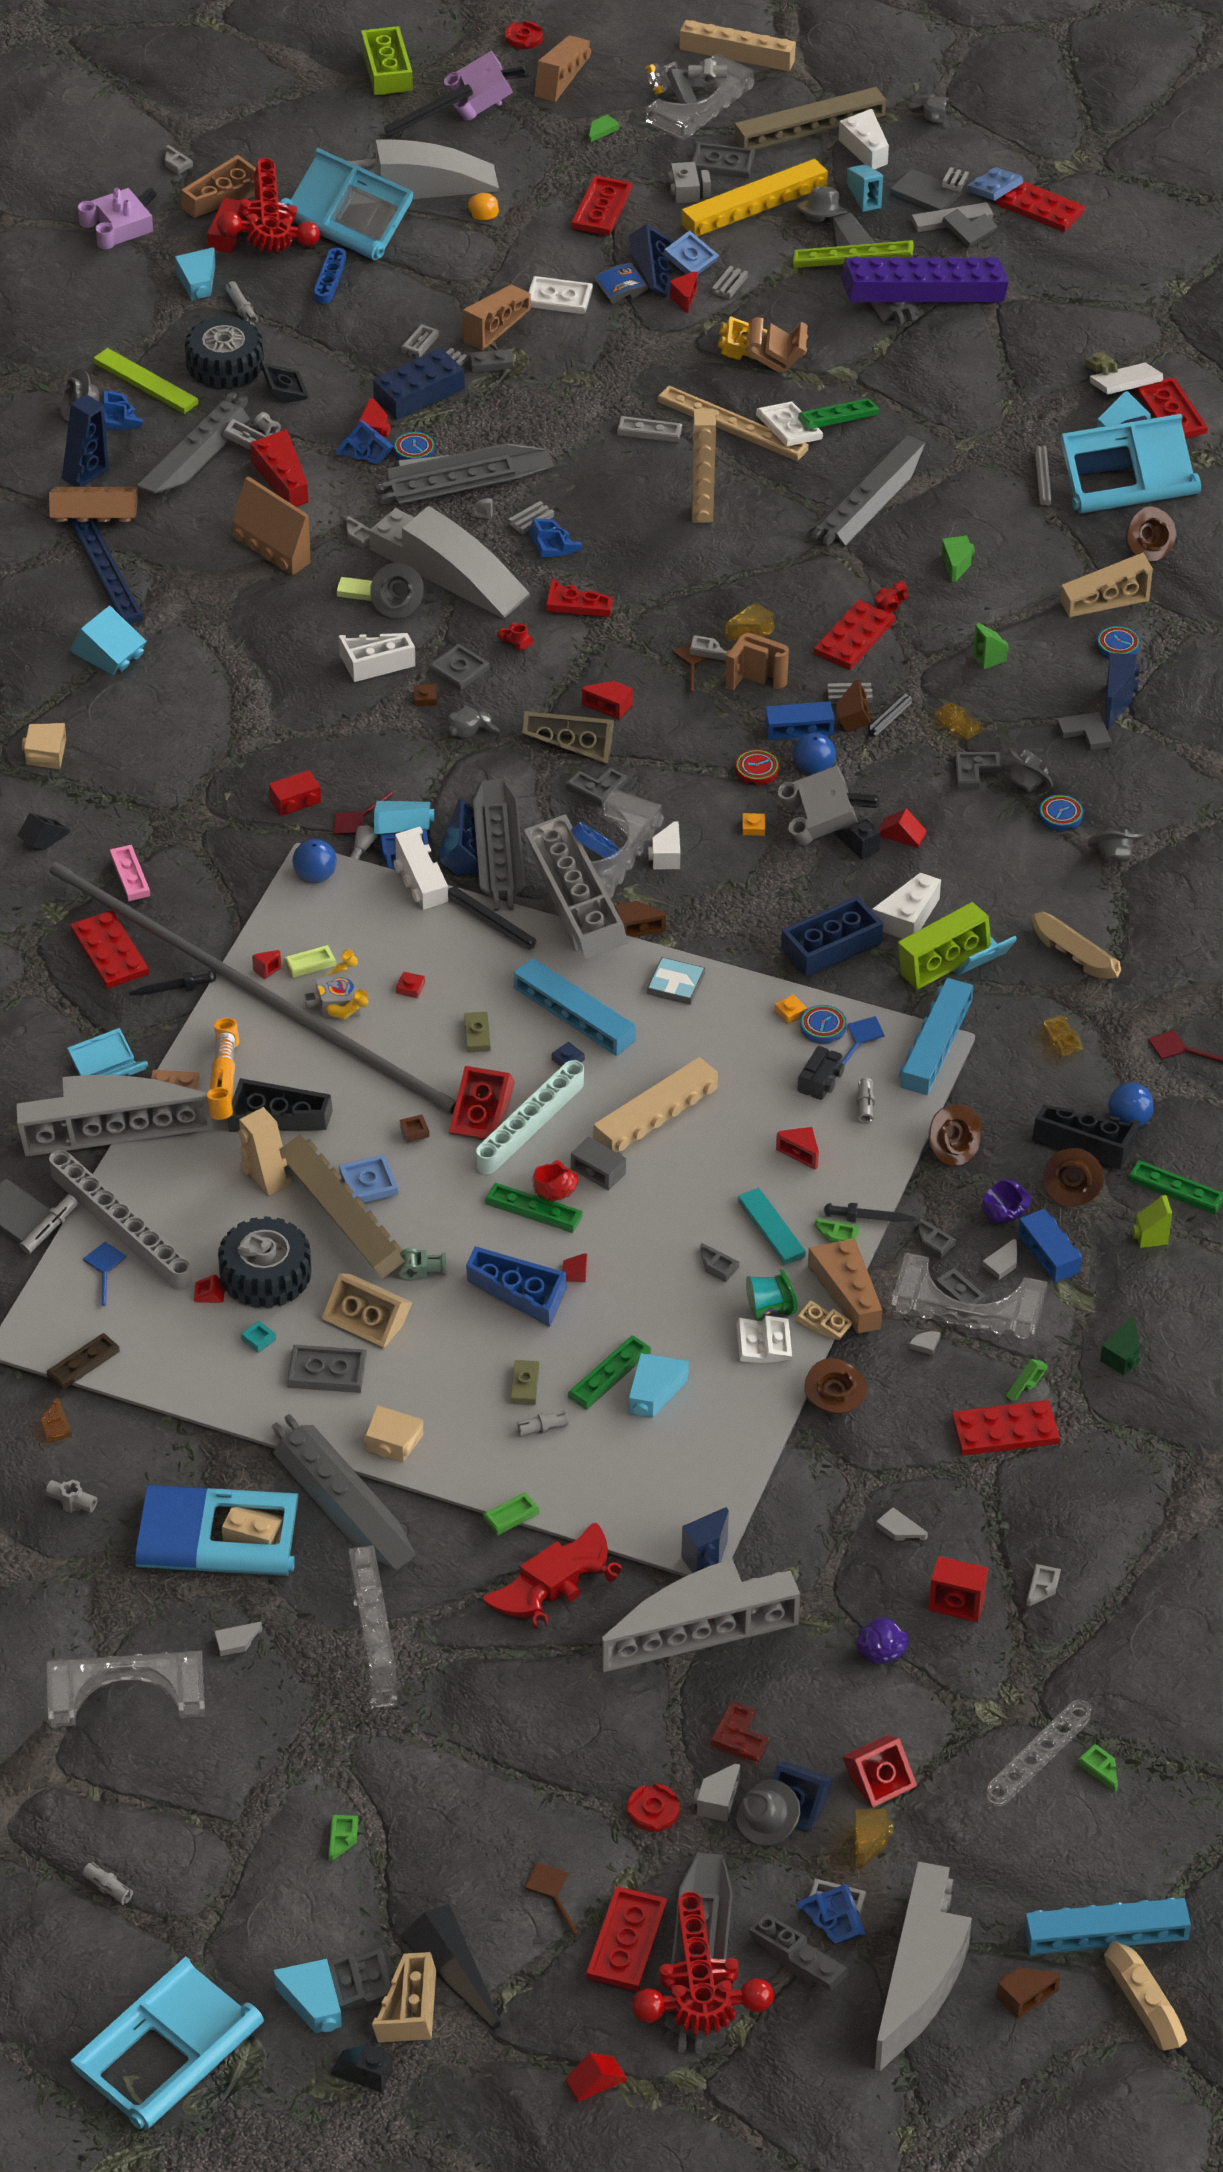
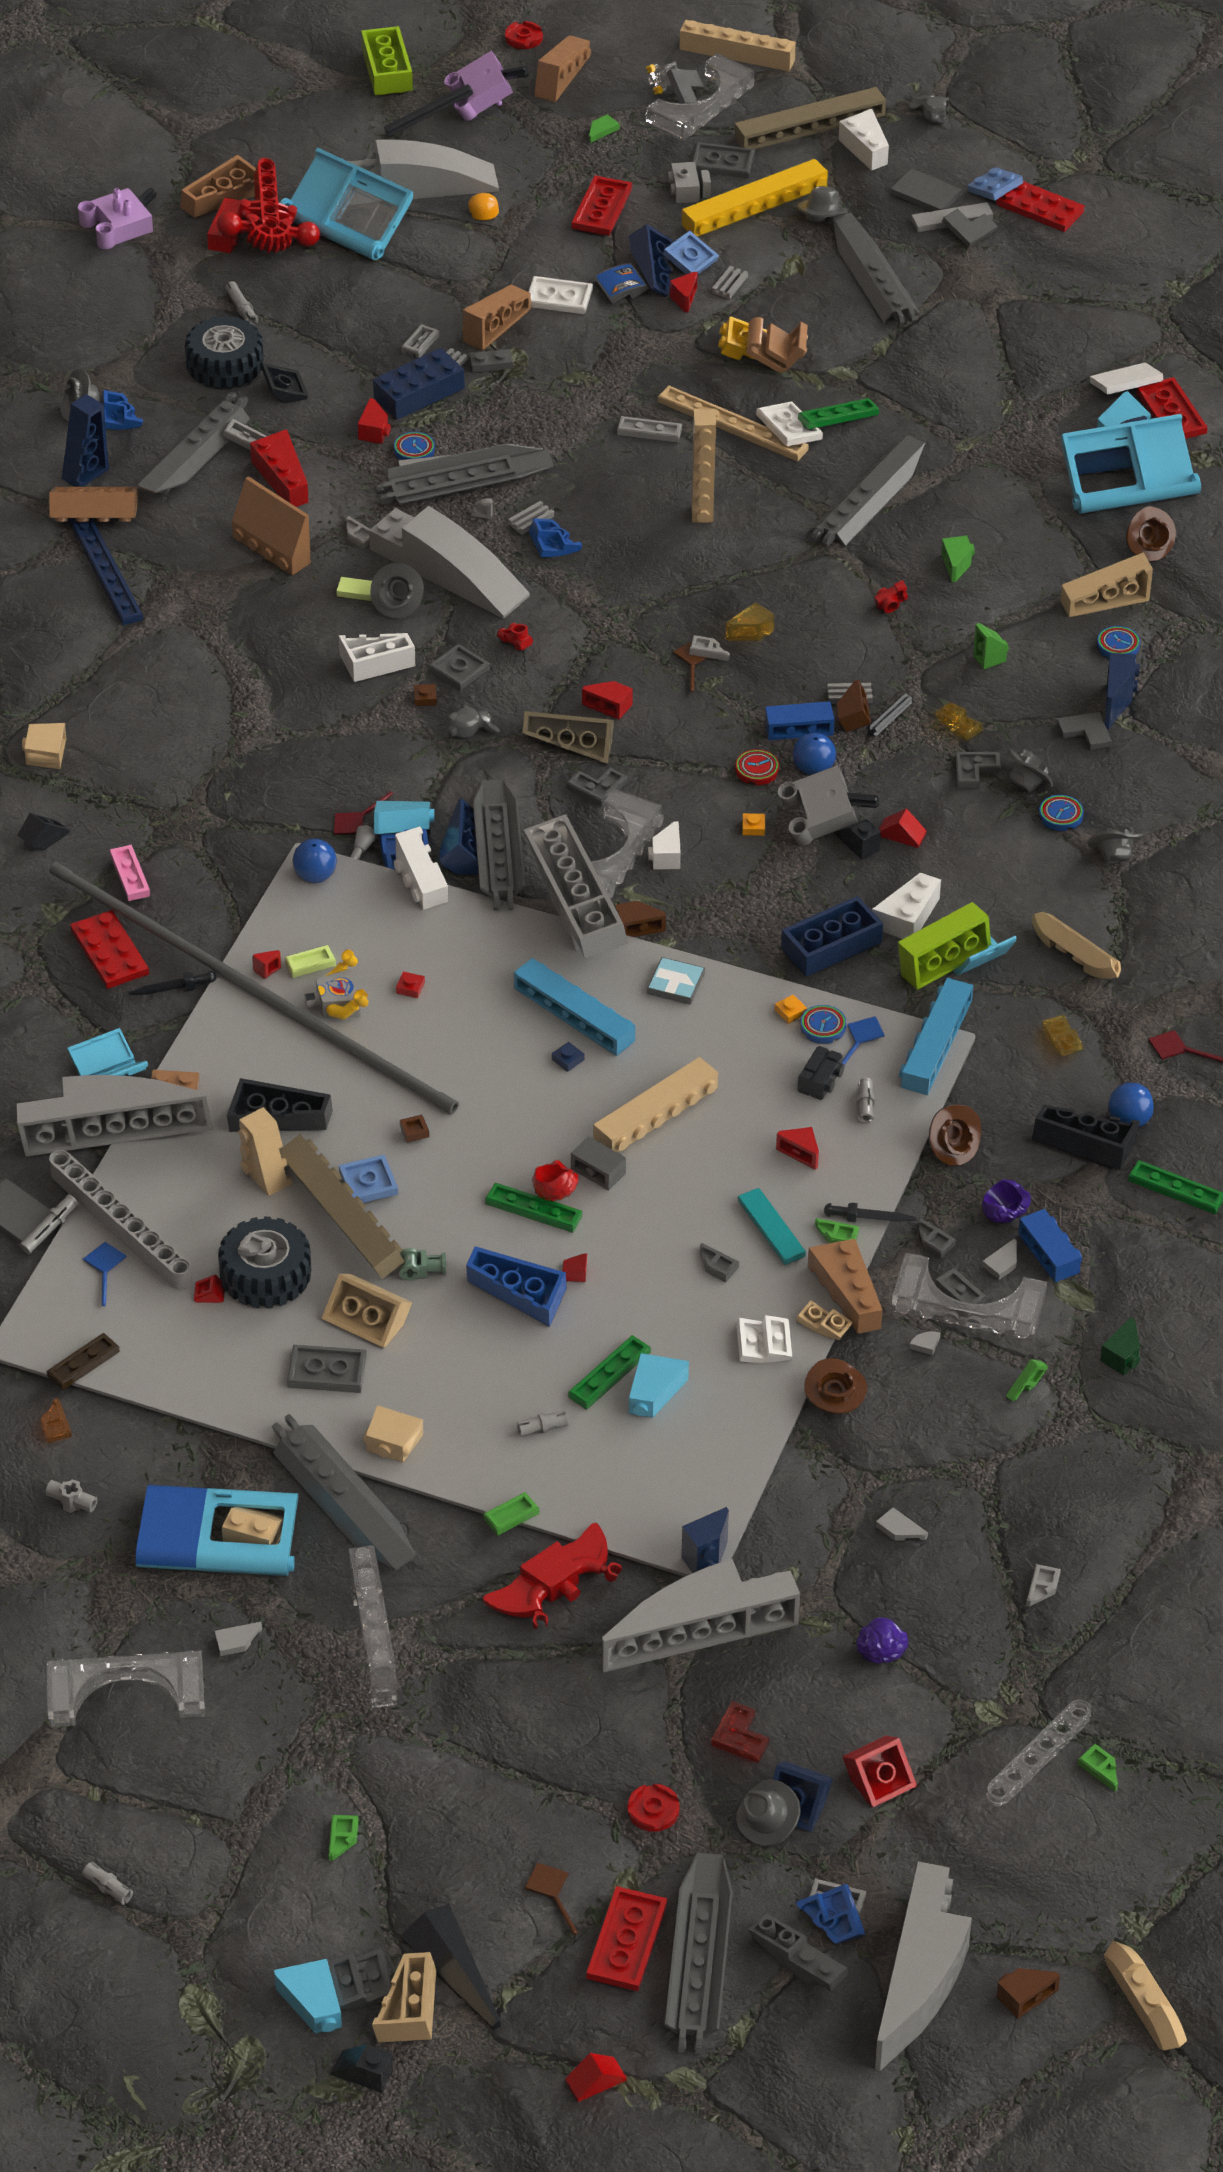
medium azure slope [70,605,146,675] -> none
medium azure piece [70,1956,264,2130] -> none
lime tile [93,348,198,414] -> none
light grey tile [165,145,193,175] -> none
medium azure slope [175,248,215,301] -> none
light orange piece [207,1018,240,1120] -> none
teal tile [241,1321,276,1353] -> none
light grey bush [254,412,281,436] -> none
red brick [269,770,321,816] -> none
blue beam [314,248,346,304] -> none
blue slope [335,420,394,464] -> none
black axle [448,886,537,950] -> none
red slope [449,1066,515,1139] -> none
olive plate [464,1012,491,1052] -> none
light aqua beam [476,1060,584,1174] -> none
olive plate [511,1360,539,1405] -> none
red wing [546,579,613,617] -> none
blue beam [571,822,622,863] -> none
red piece [631,1892,774,2036] -> none
light grey axle [688,59,728,85] -> none
light grey slope [693,1764,740,1822] -> none
medium nougat piece [724,633,789,691] -> none
hat [746,1269,798,1320] -> none
lime tile [793,240,914,268] -> none
red plate [814,600,895,670] -> none
dark purple brick [841,257,1009,302] -> none
medium azure slope [846,164,883,212] -> none
clear yellow slope [854,1809,893,1869] -> none
red brick [928,1556,988,1622] -> none
light grey tile [941,167,969,192] -> none
red plate [952,1400,1060,1456] -> none
dark azure brick [1025,1898,1191,1955] -> none
light grey axle [1035,445,1051,506] -> none
reddish brown hat [1043,1148,1104,1207] -> none
olive plate [1085,352,1118,375] -> none
lime slope [1132,1195,1172,1248] -> none

